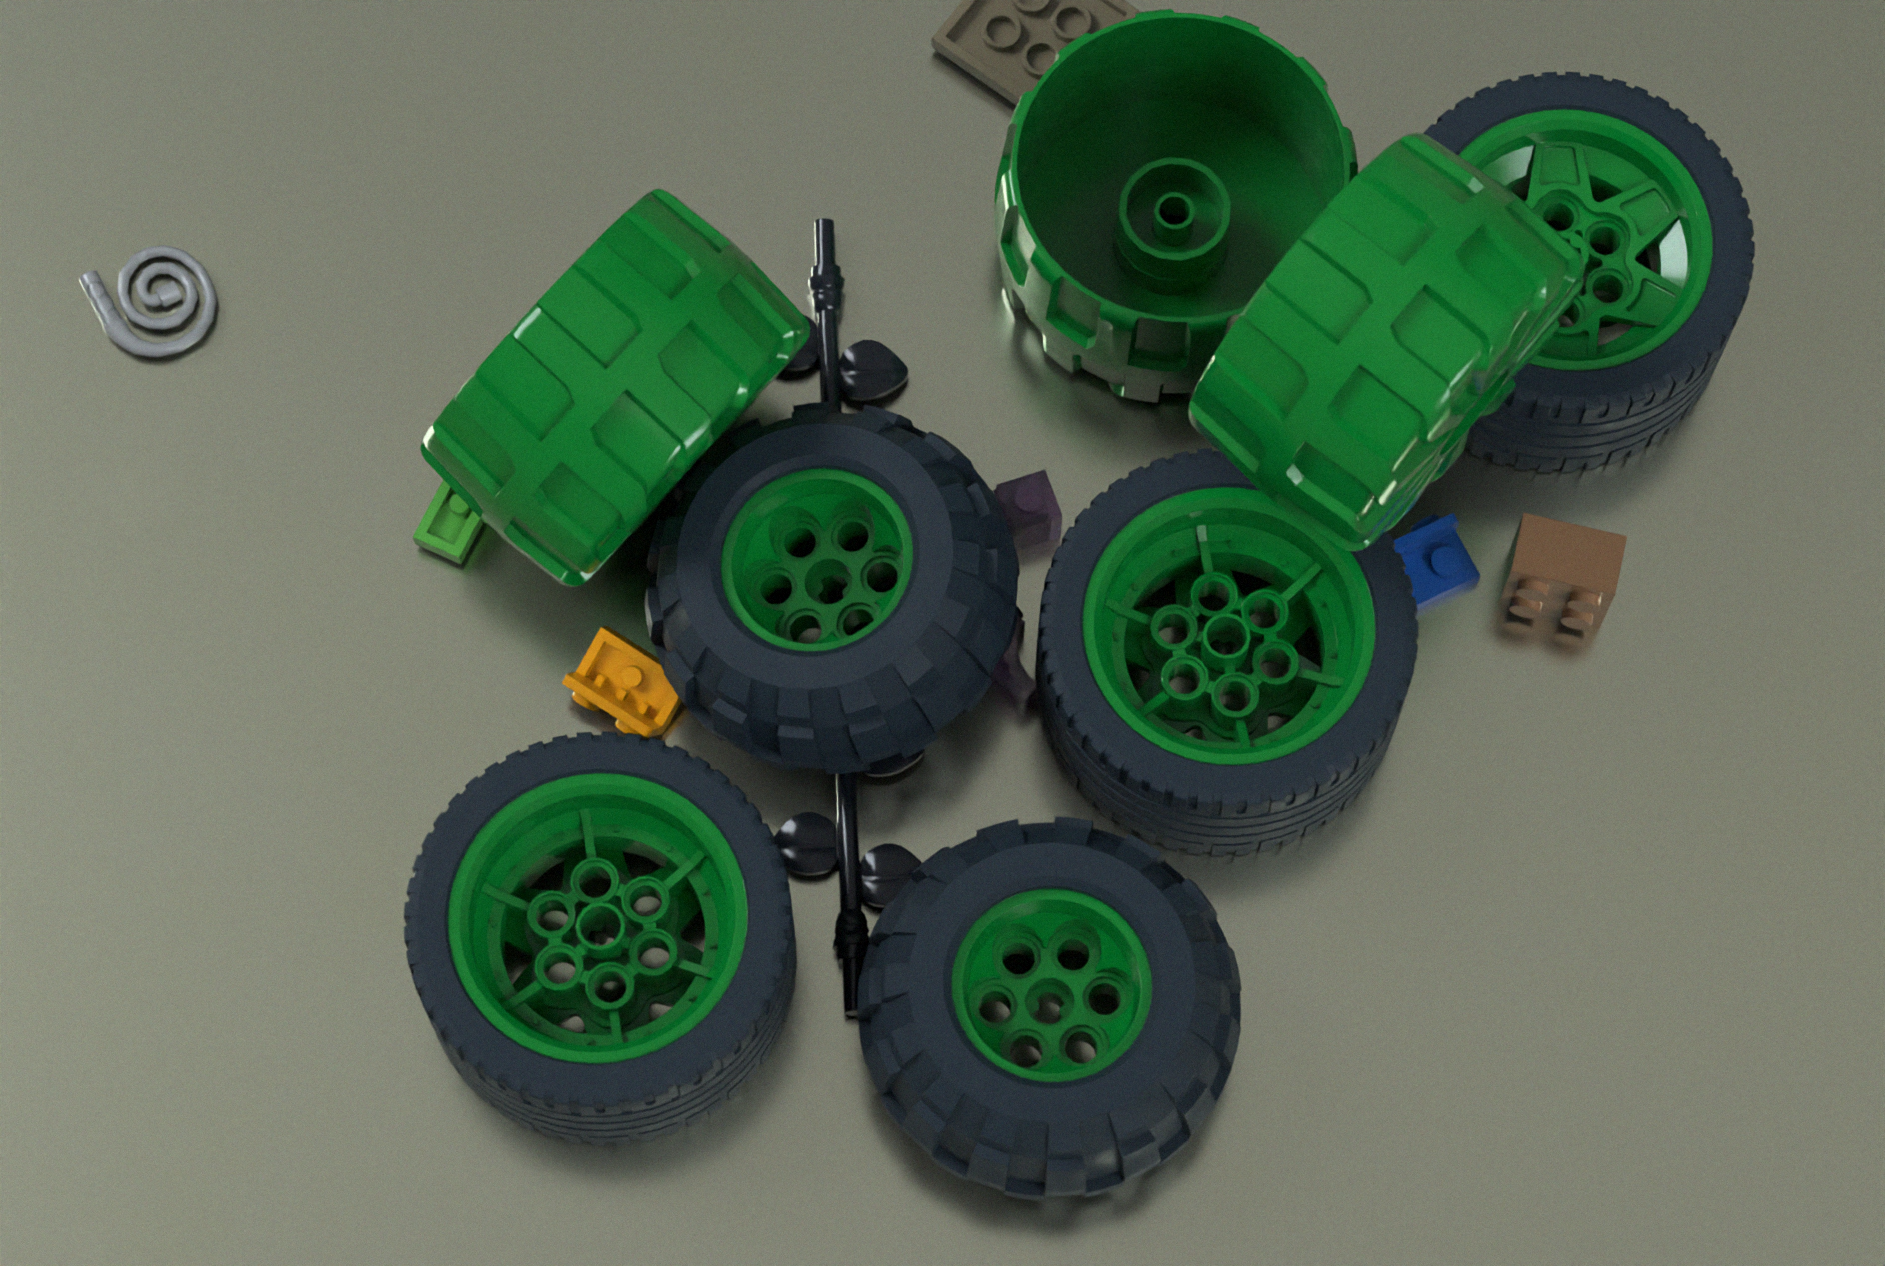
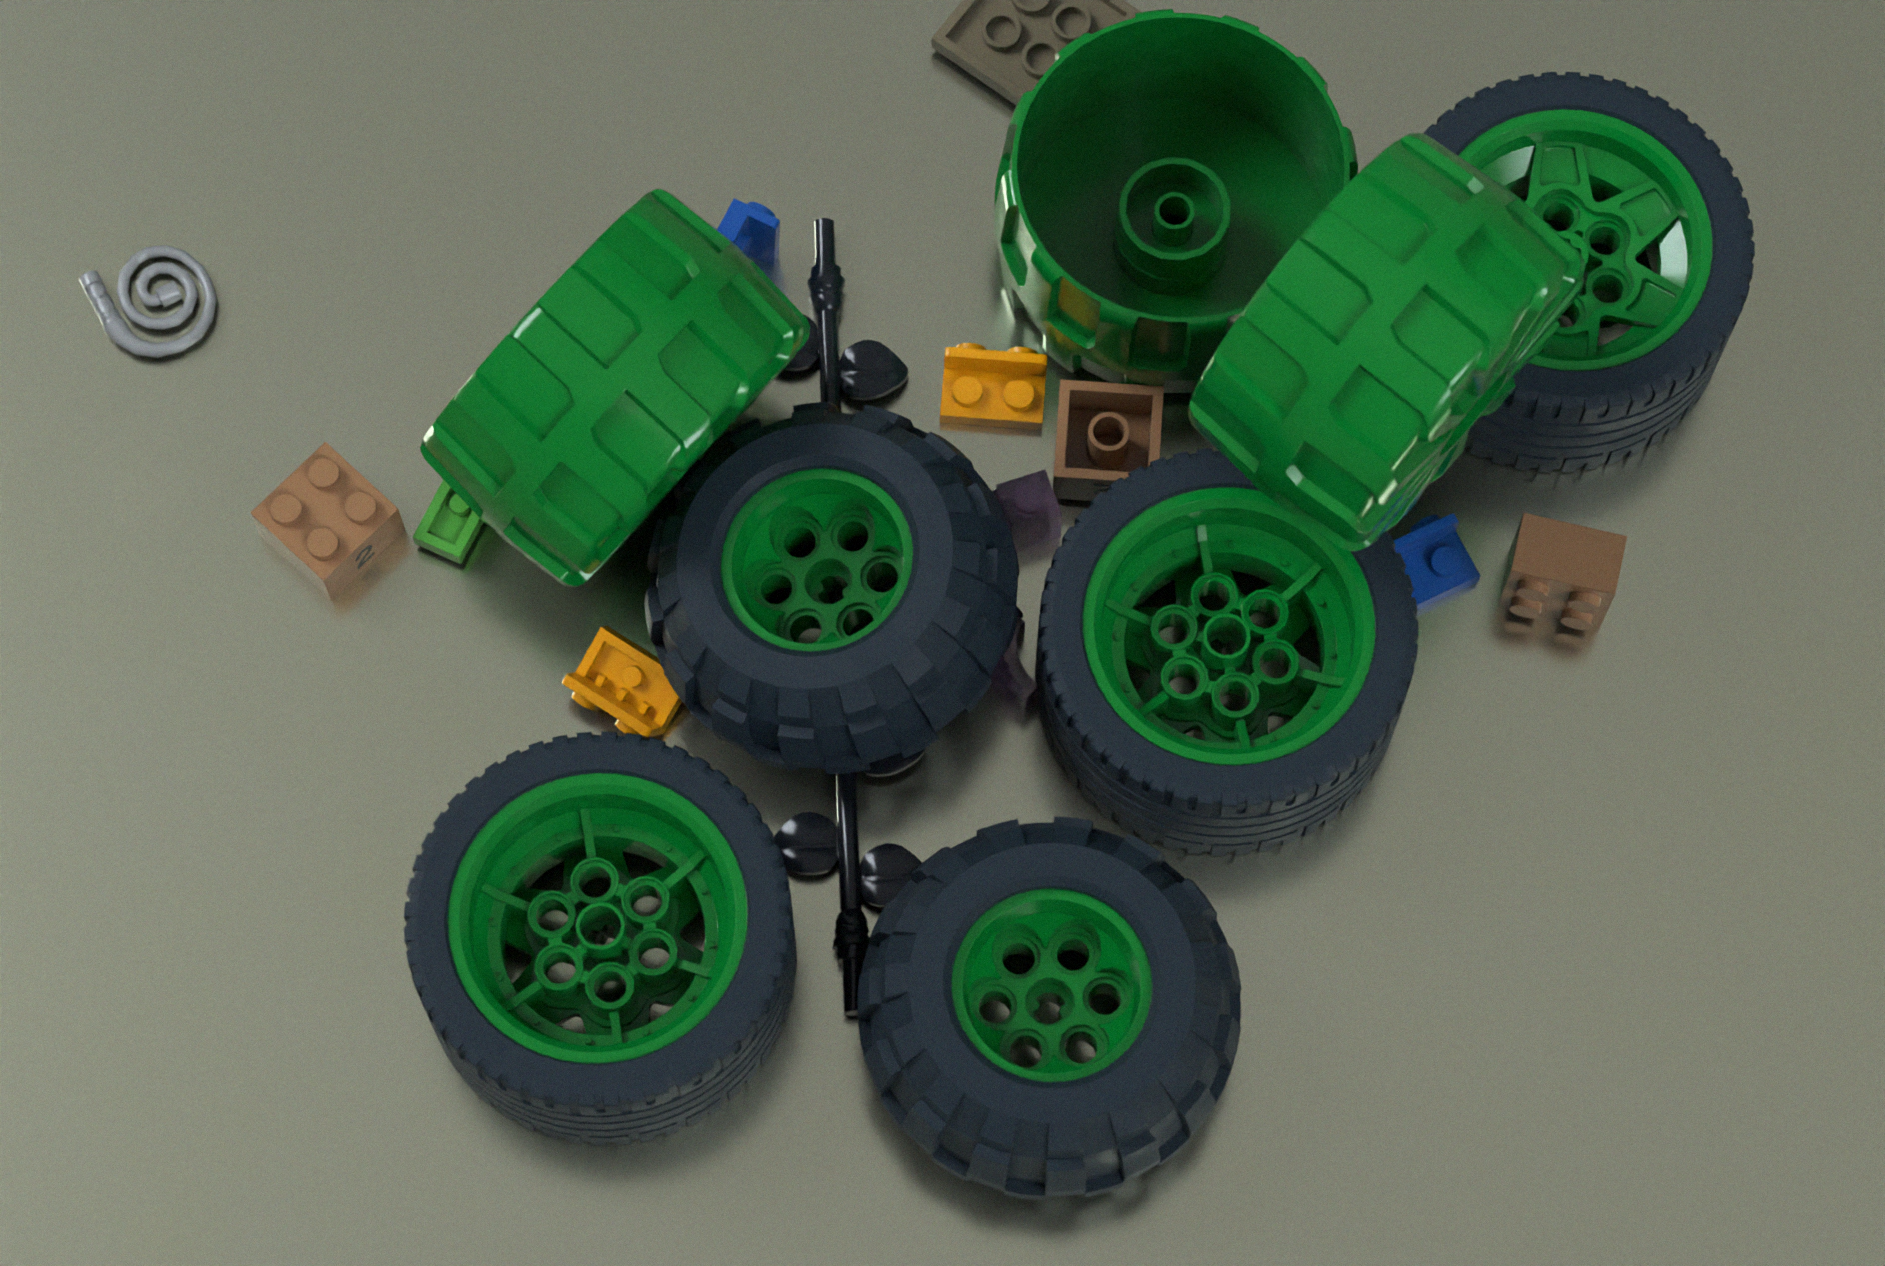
none -> medium nougat brick [250,442,405,601]
none -> blue bracket [717,198,780,266]
none -> light orange bracket [940,343,1048,431]
none -> medium nougat brick [1052,379,1164,501]

